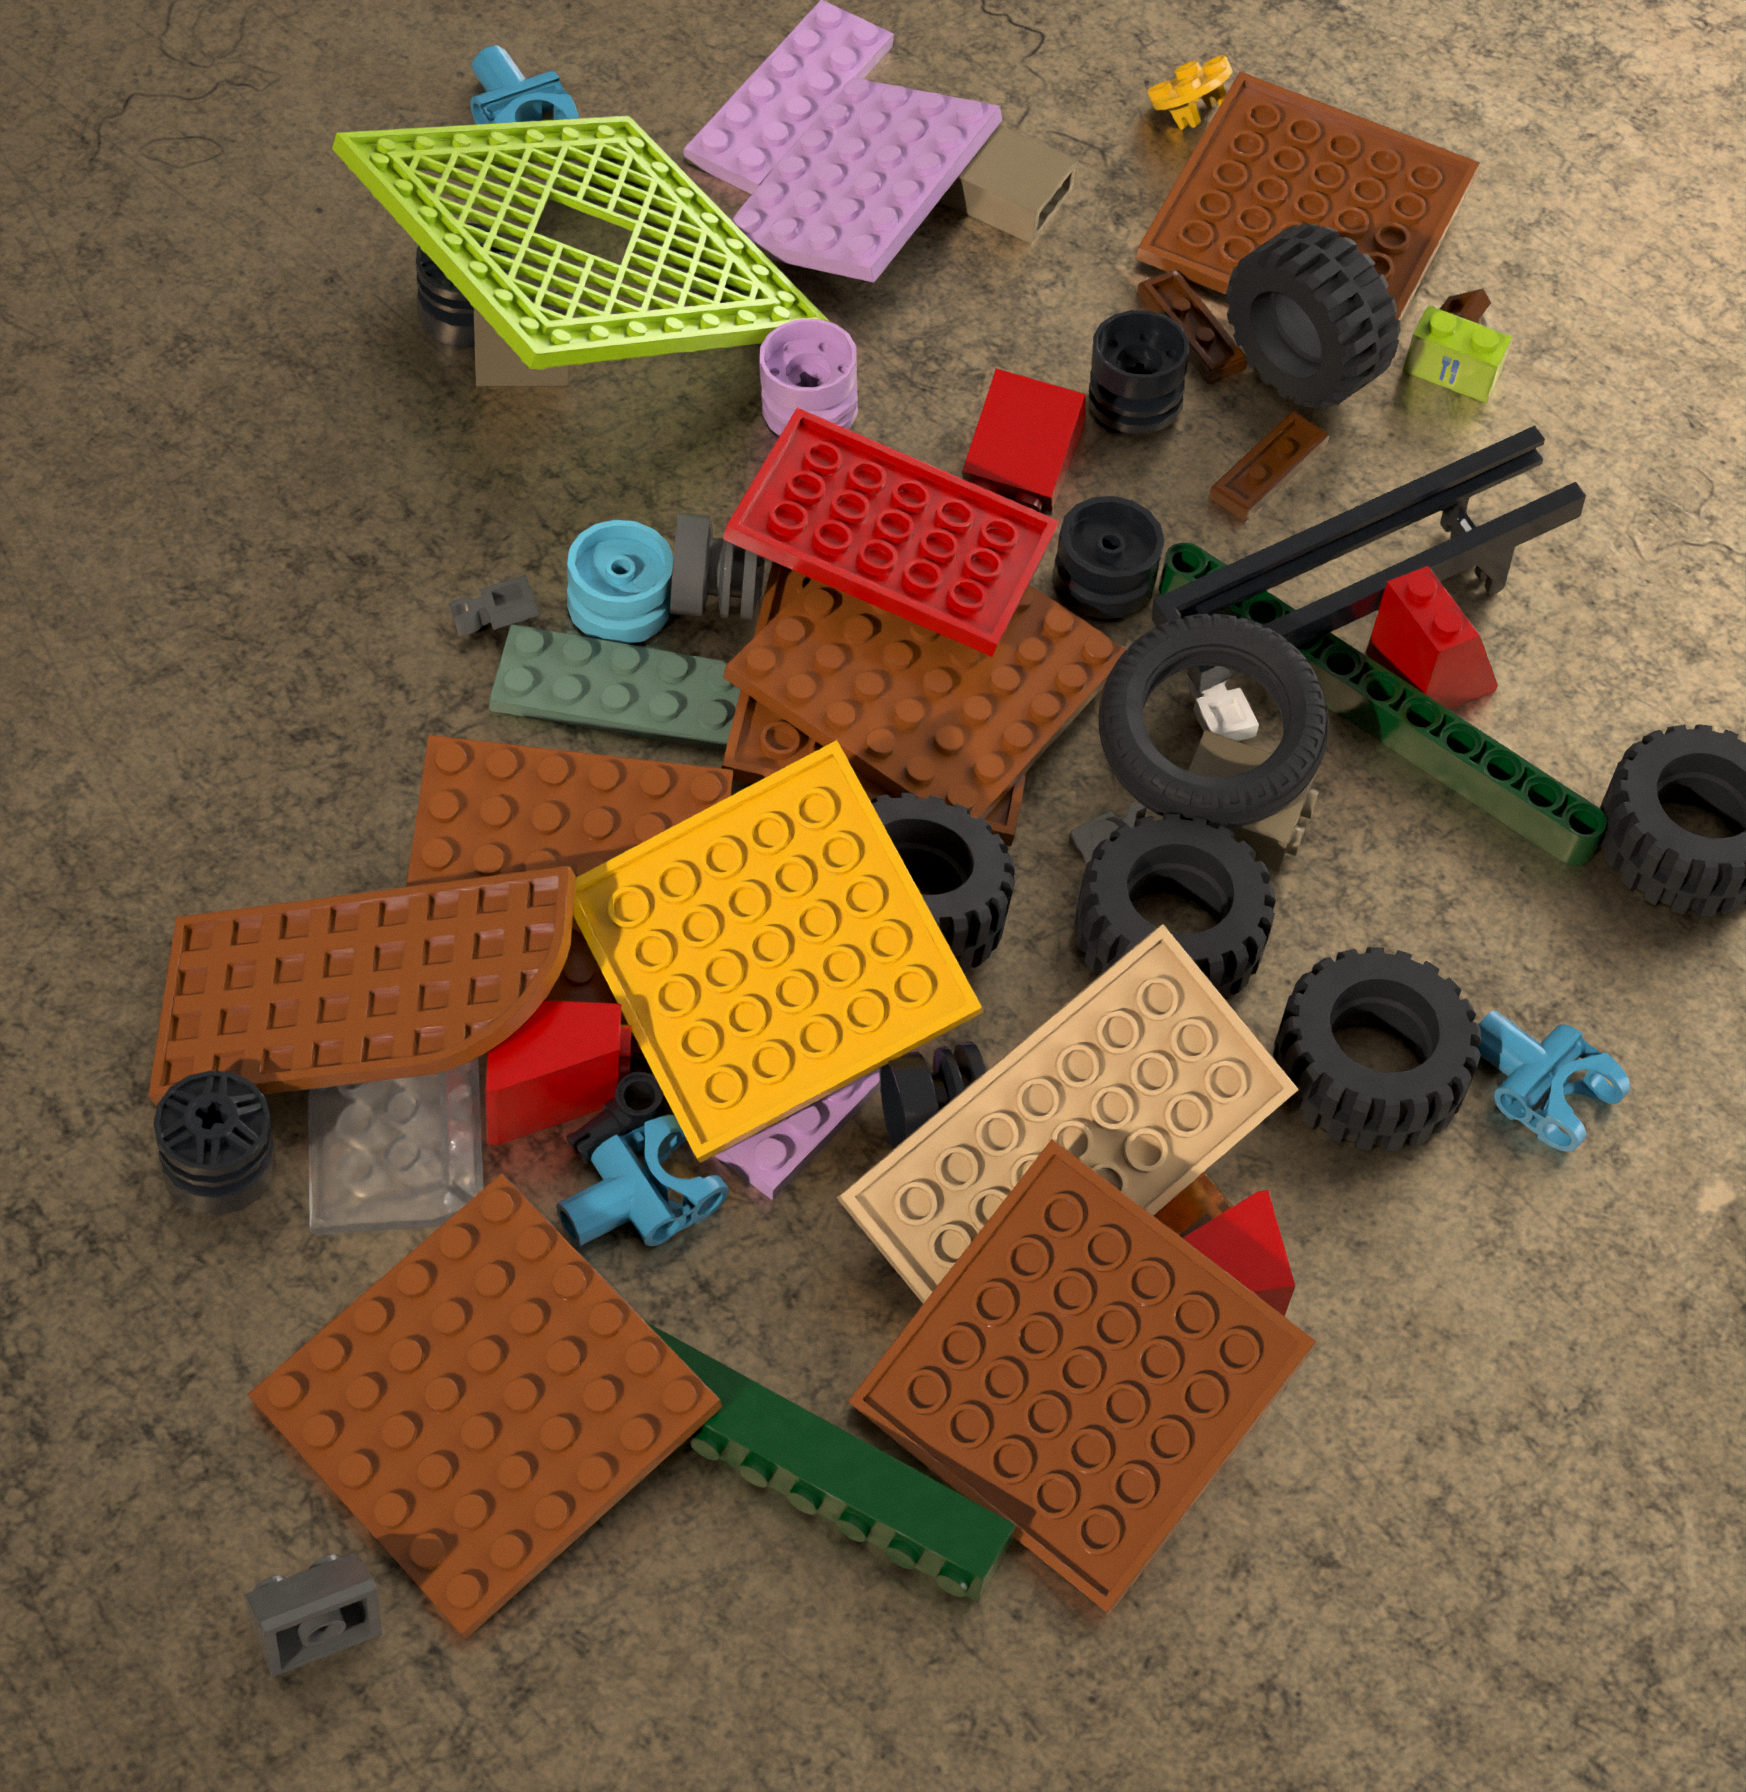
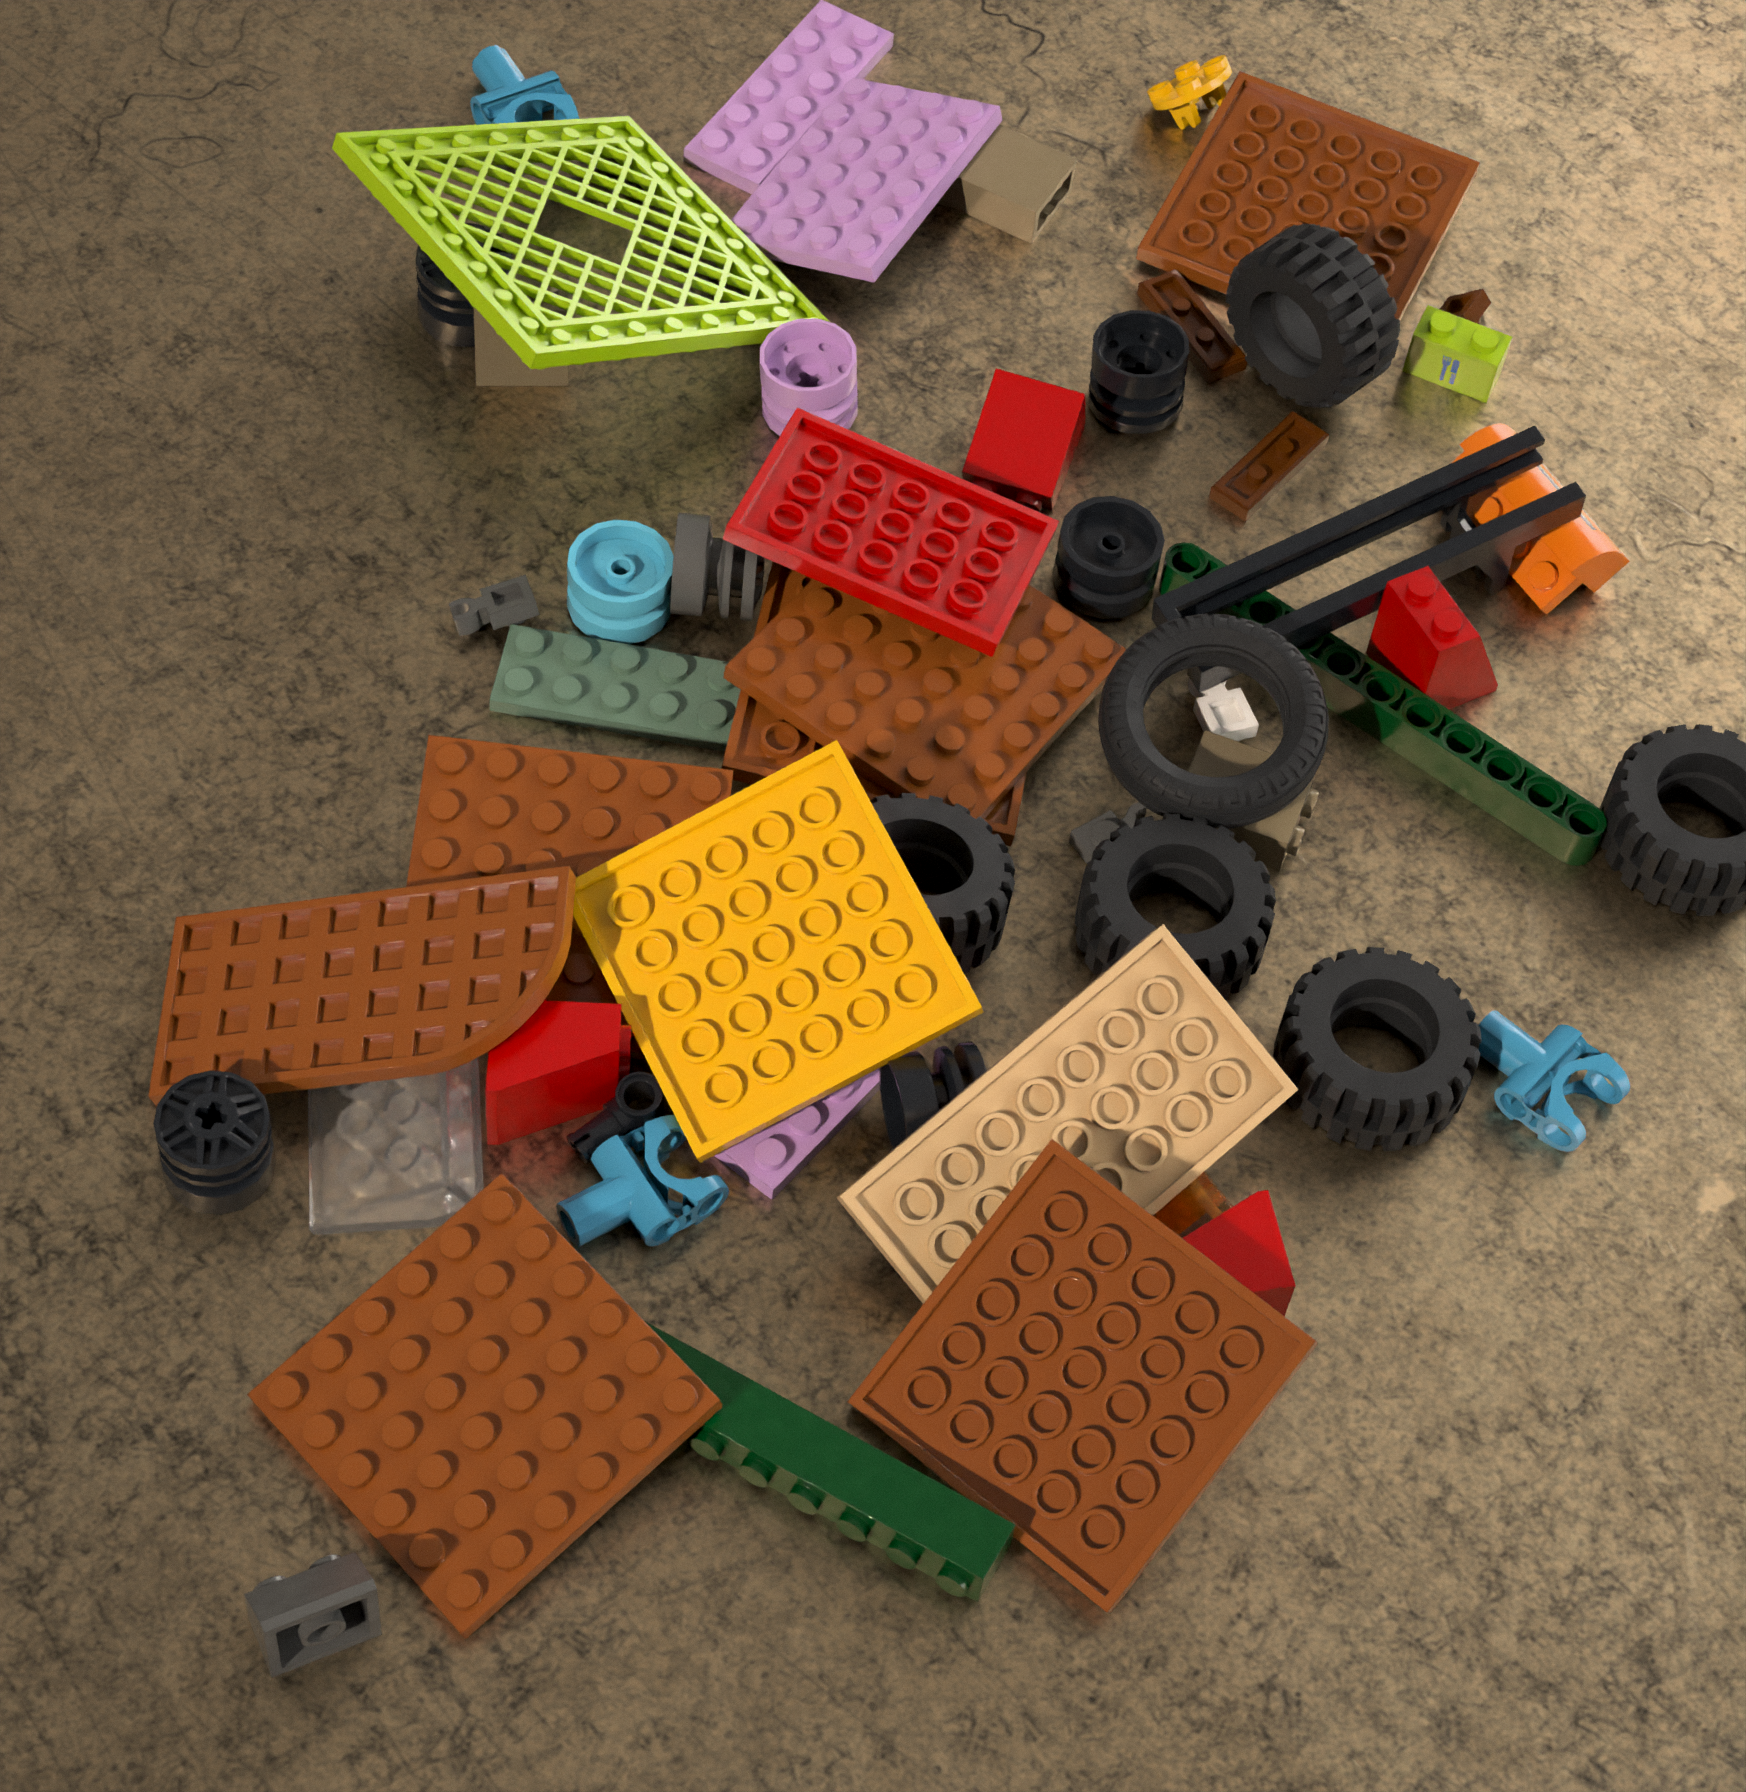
none -> orange brick [1452,424,1630,614]

